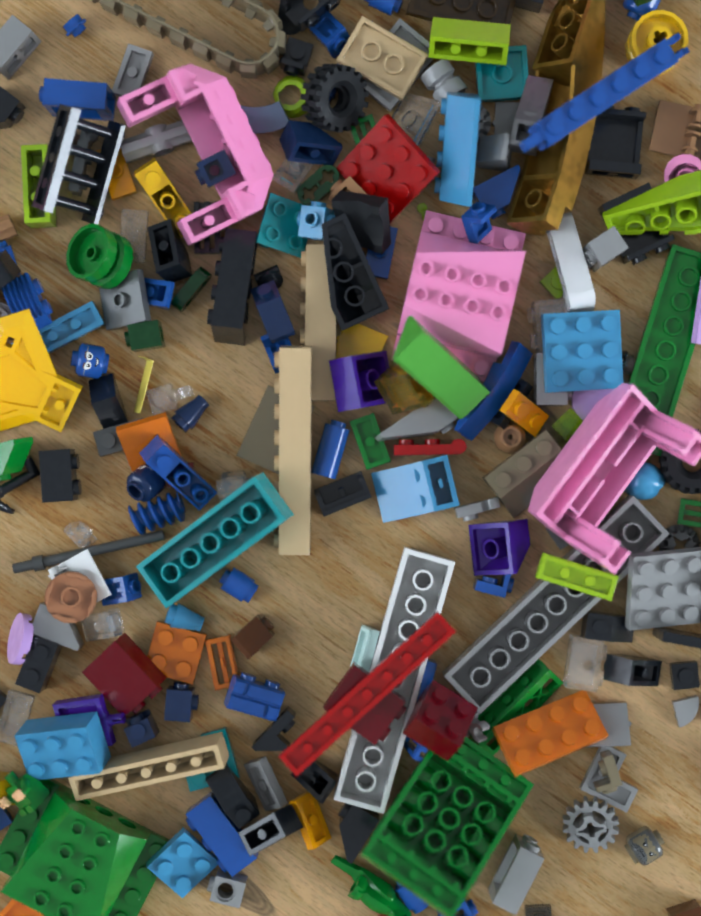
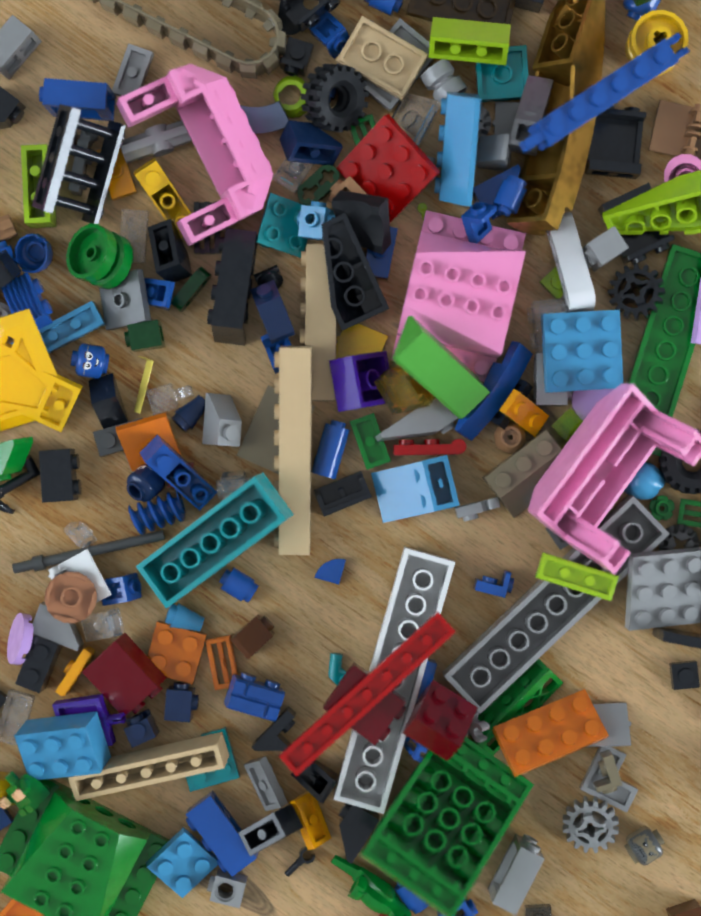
blue plate [63,14,86,38] -> none
dark blue brick [194,150,237,188] -> none
black slope [205,763,260,829] -> none
light aqua tile [350,624,380,672] -> none
dark purple slope [468,519,530,576] -> none
clear brick [563,634,607,692] -> none
black slope [580,610,634,643] -> none
black slope [603,654,662,686] -> none
clear smoke plate [622,350,635,375] -> none
light grey tile [672,695,699,727] -> none
none -> blue hair [14,233,53,273]
none -> light orange plate [55,646,96,697]
none -> light grey slope [202,393,242,447]
none -> black hand [285,846,315,877]
none -> blue tile [314,558,346,585]
none -> teal arm [328,653,346,685]
none -> blue brick [493,175,527,217]
none -> black gear [608,263,666,321]
none -> green plate [649,495,675,520]

